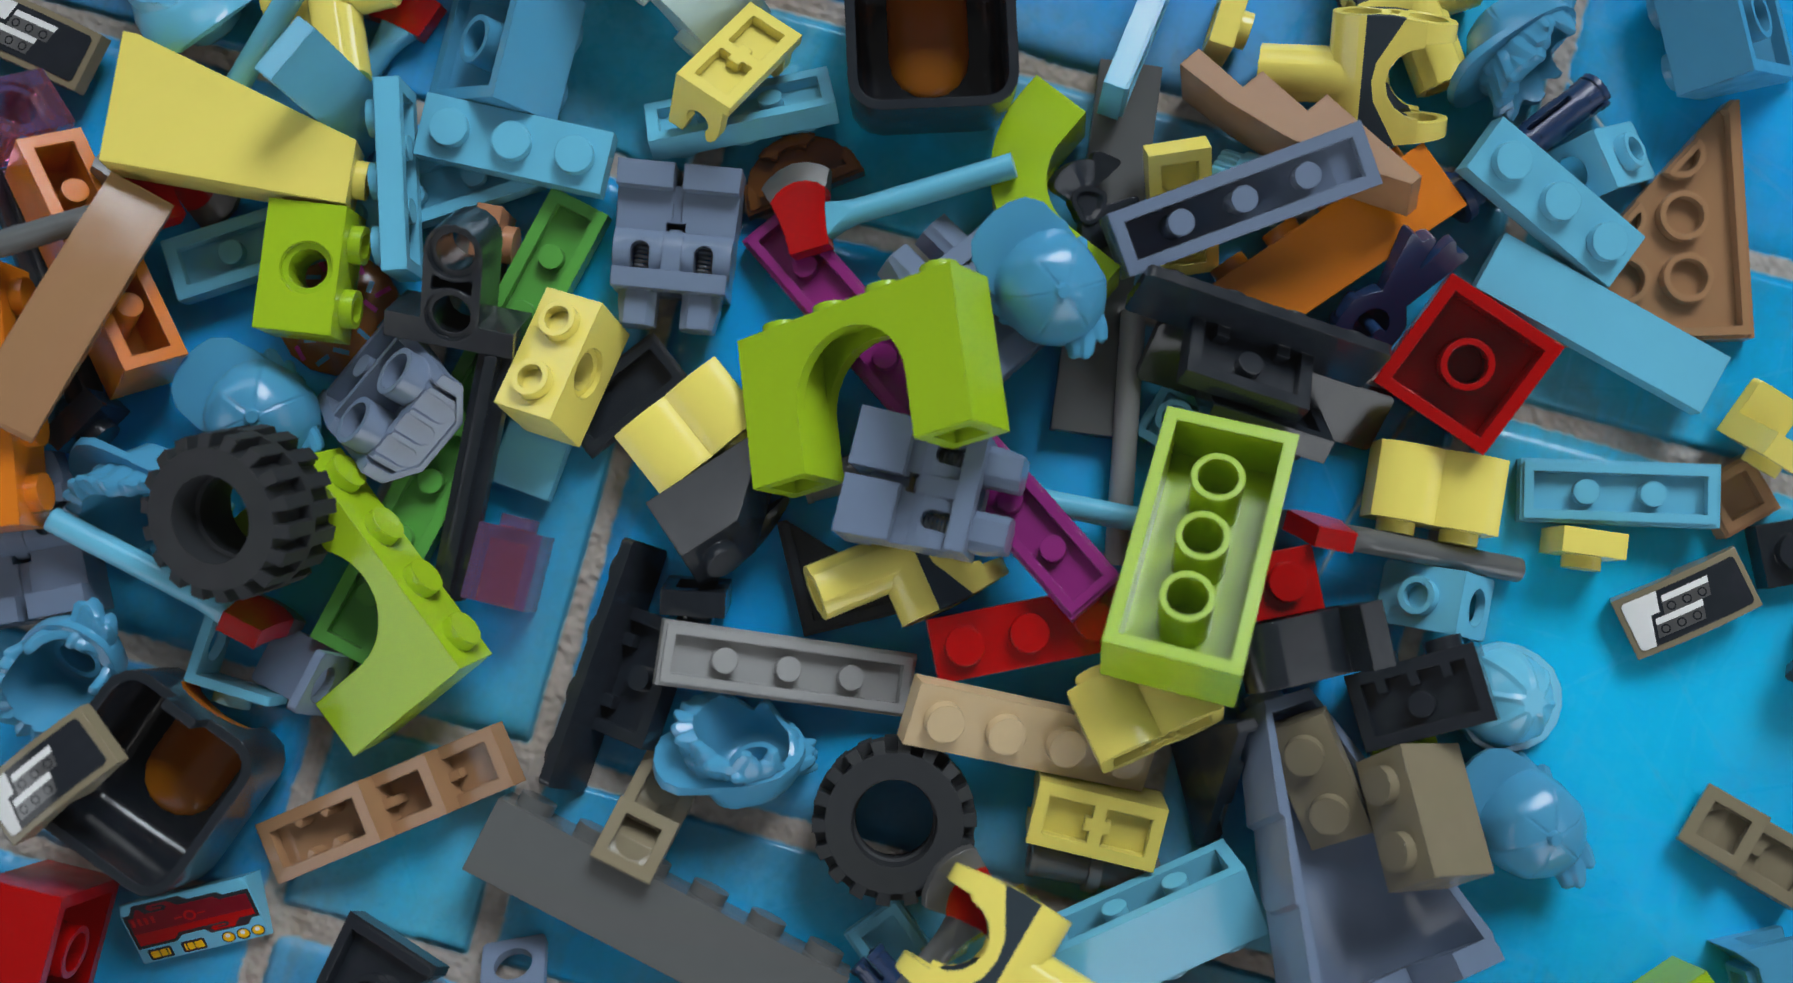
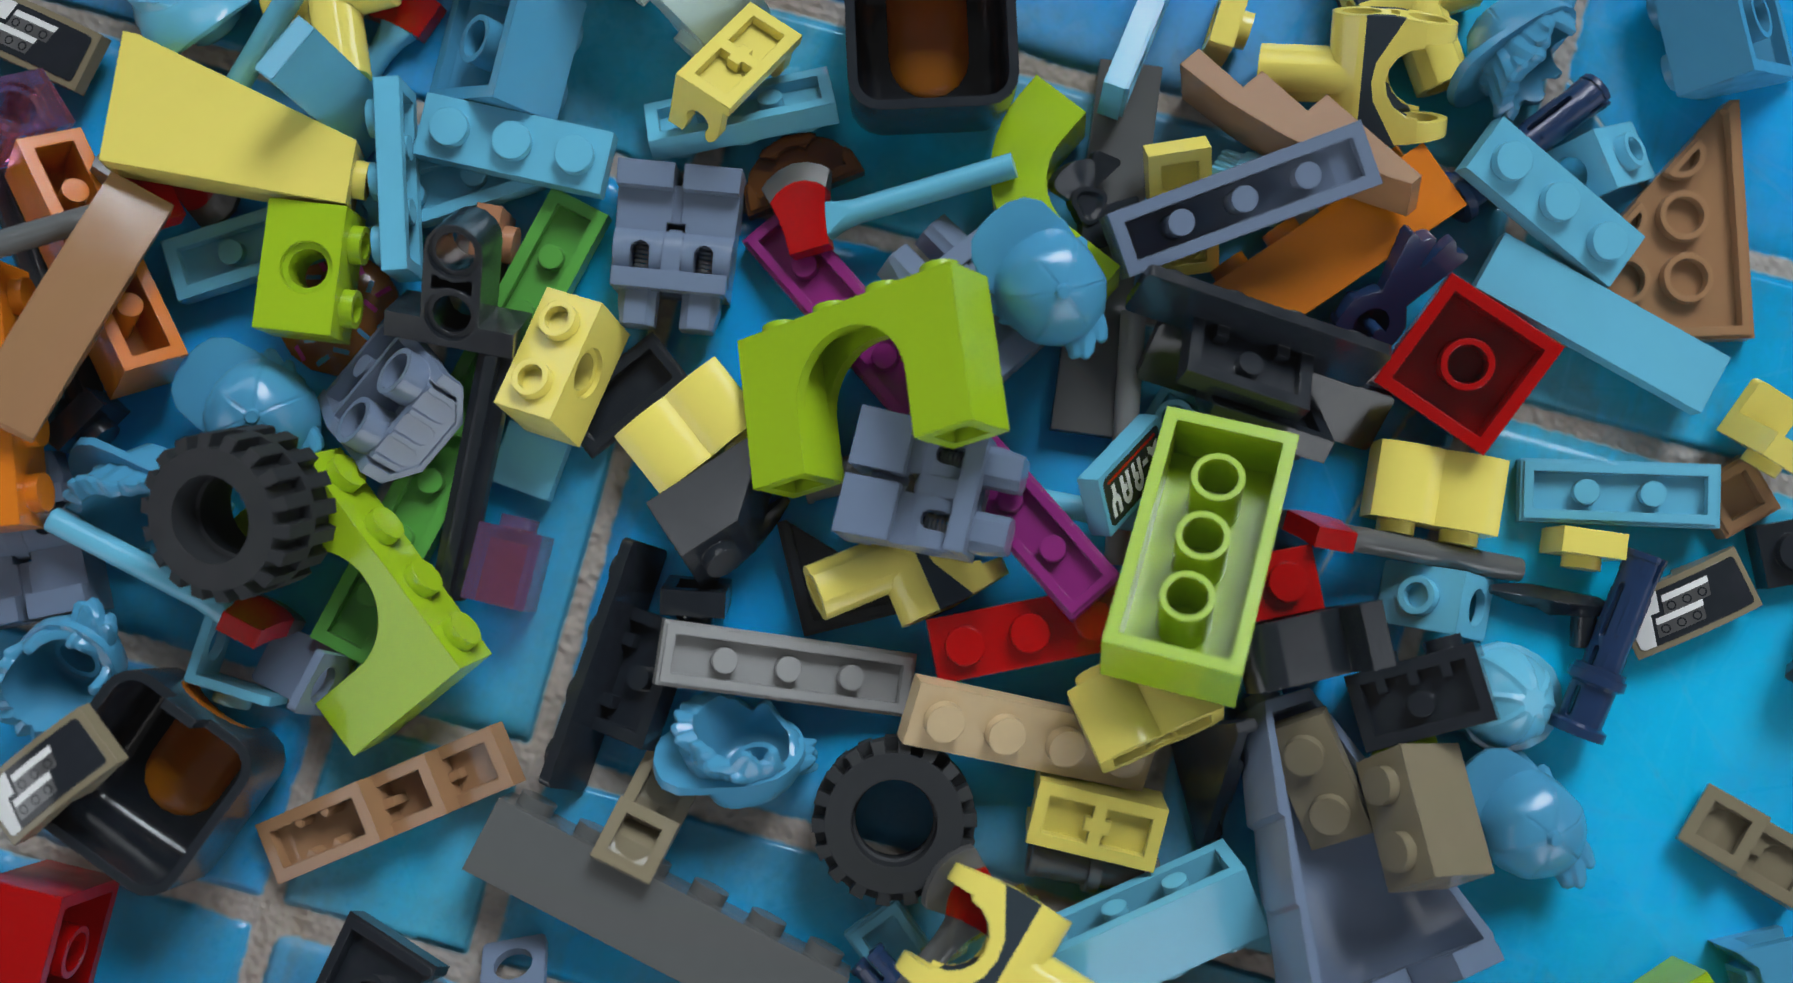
slope [118,870,274,964] -> none
none -> tile [1077,414,1161,537]
none -> black bar [1488,583,1605,648]
none -> dark blue pin [1547,547,1668,745]

